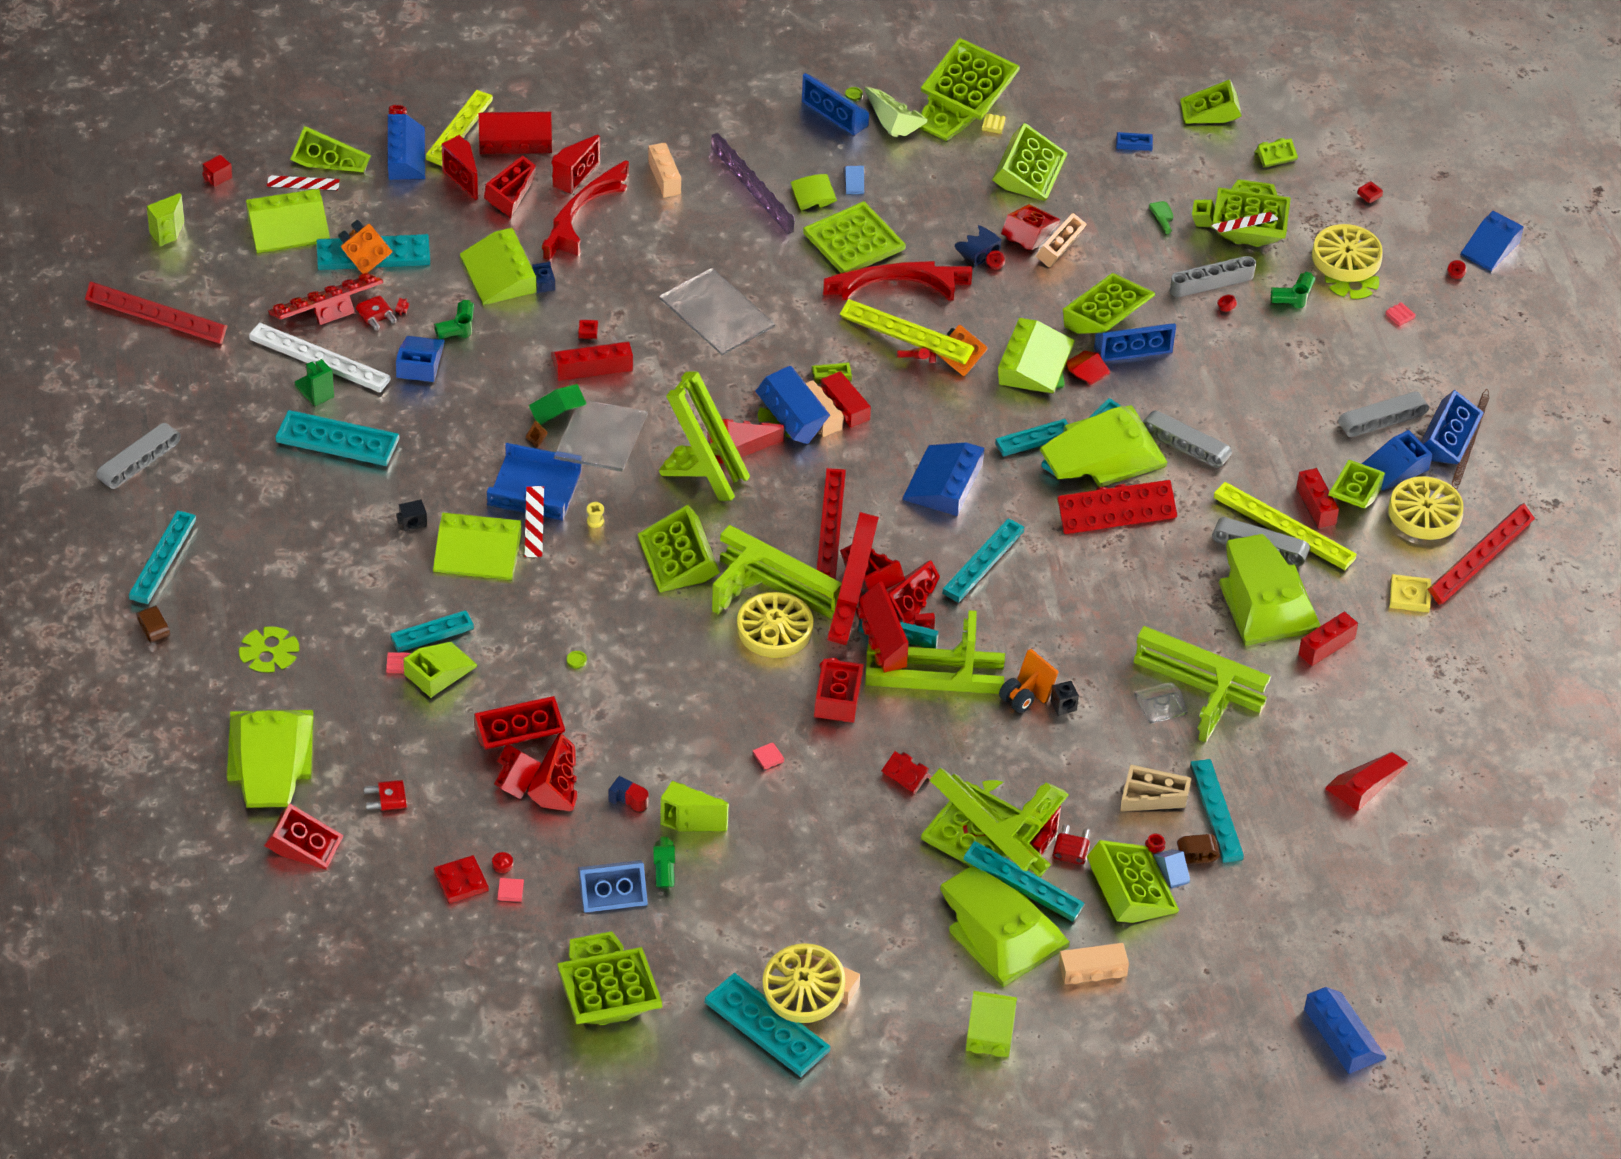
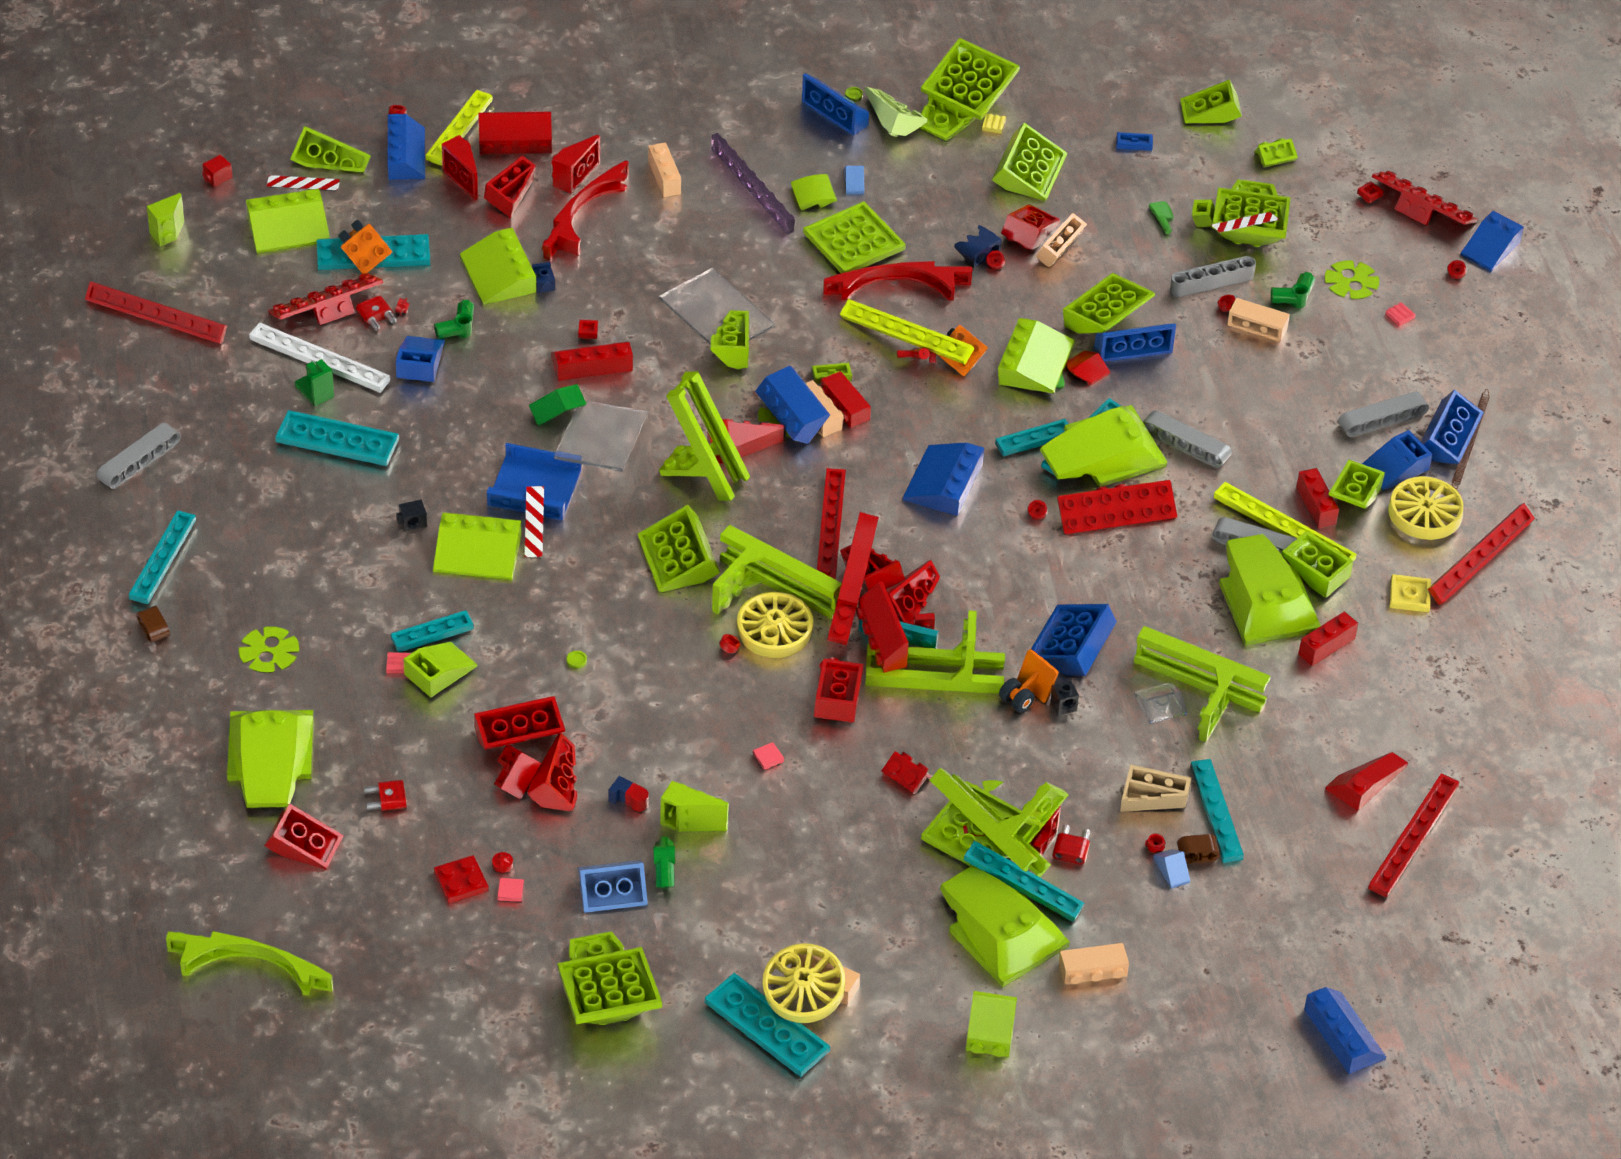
dark orange slope [525,421,548,448] -> none
light yellow bush [587,502,604,528] -> none
teal plate [942,518,1025,603] -> none
lime slope [1086,840,1179,923] -> none
light yellow piece [1312,224,1382,282] -> none
none -> lime slope [166,931,333,995]
none -> lime wedge [711,310,749,369]
none -> red tile [719,634,740,653]
none -> red tile [1028,500,1048,520]
none -> blue slope [1031,604,1117,676]
none -> light nougat brick [1227,298,1290,342]
none -> lime slope [1282,531,1353,598]
none -> red plate [1368,773,1460,898]
none -> red bracket [1372,170,1478,225]

